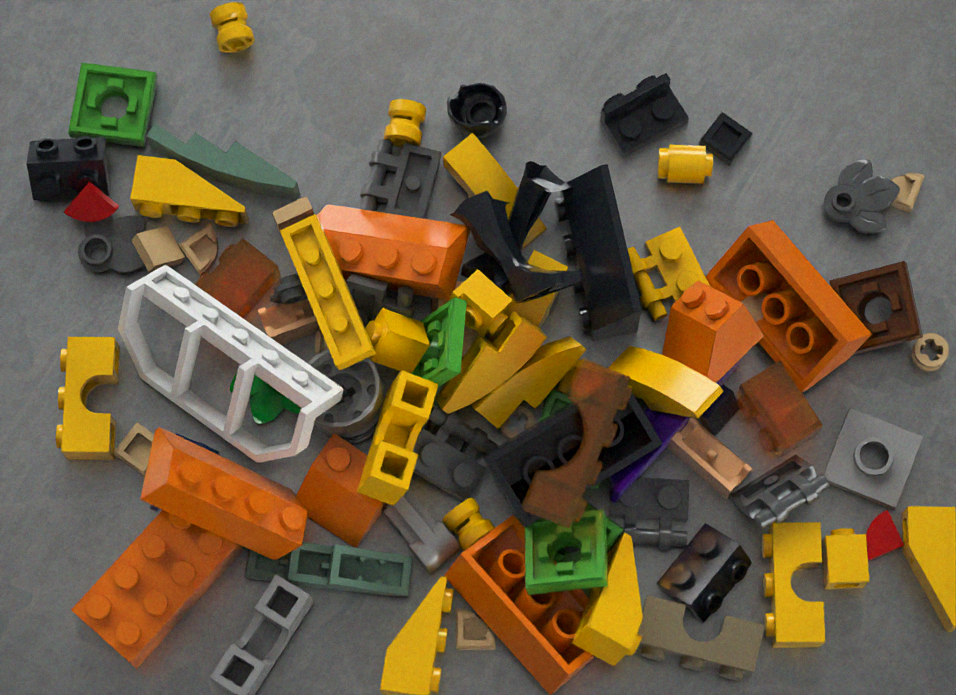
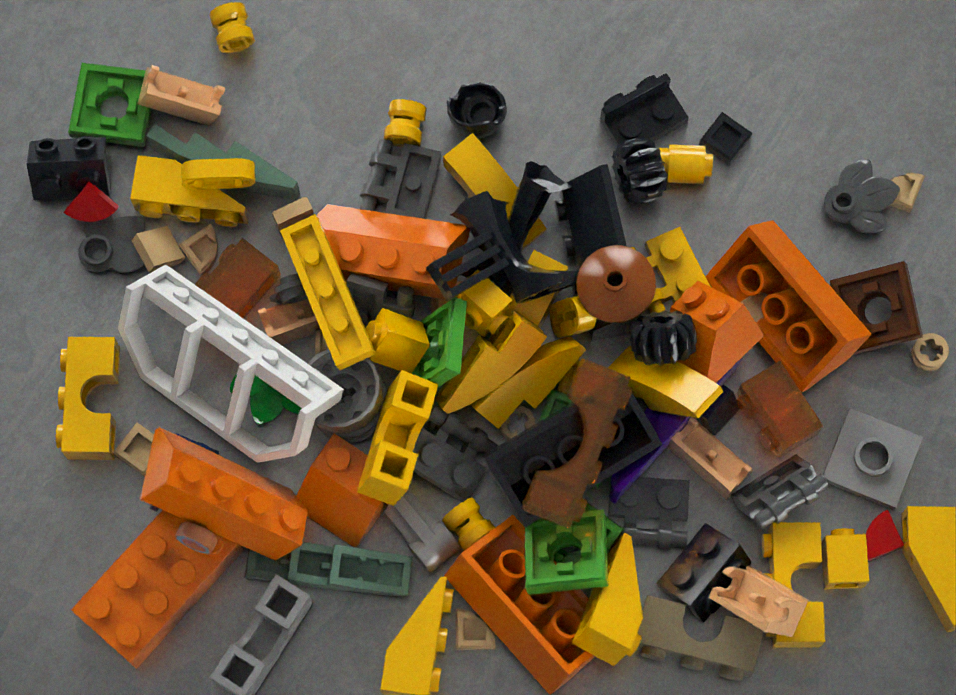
none -> light nougat hinge [138,65,225,126]
none -> nougat tile [175,522,218,555]
none -> yellow beam [182,158,255,189]
none -> black tile [426,231,509,301]
none -> yellow beam [550,296,596,338]
none -> dark orange dish [577,245,656,323]
none -> black gear [612,137,668,204]
none -> black gear [629,310,697,366]
none -> light nougat hinge [709,566,808,637]

